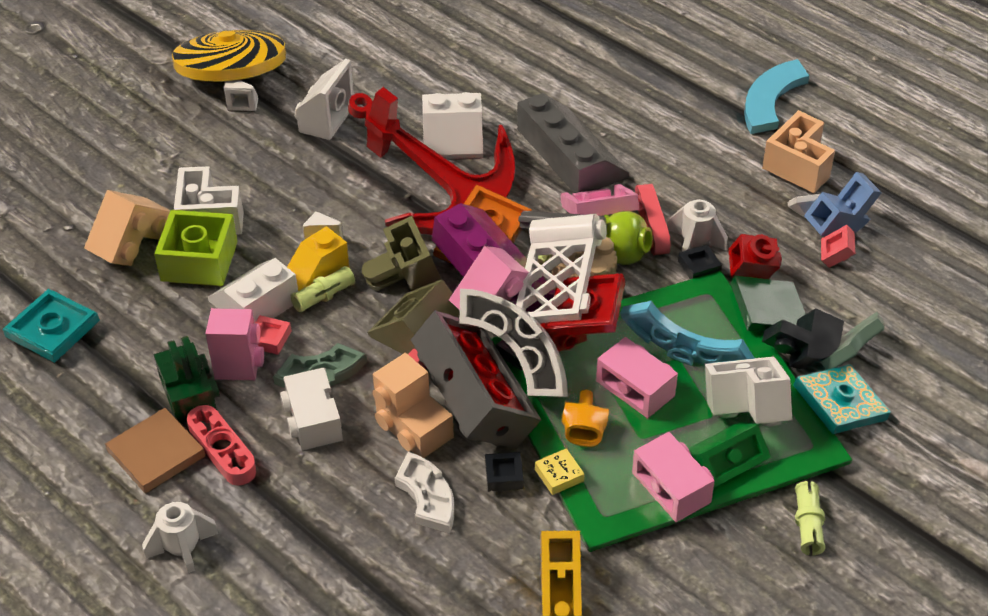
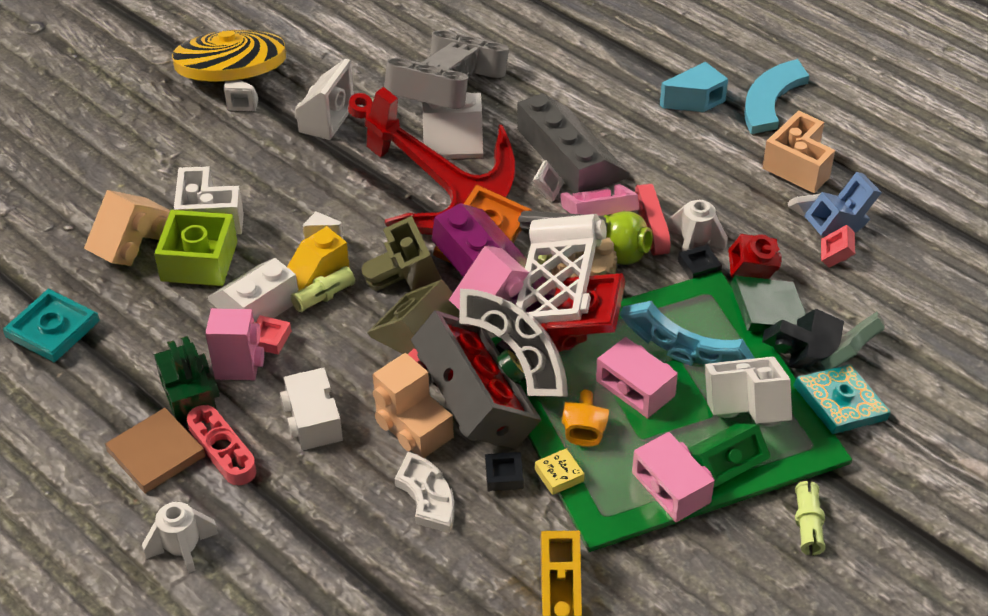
sand green tile [273,343,367,388] -> none
none -> light grey beam [384,30,509,109]
none -> dark green tile [497,349,526,384]
none -> white slope [533,160,564,202]
none -> medium azure slope [660,62,728,112]

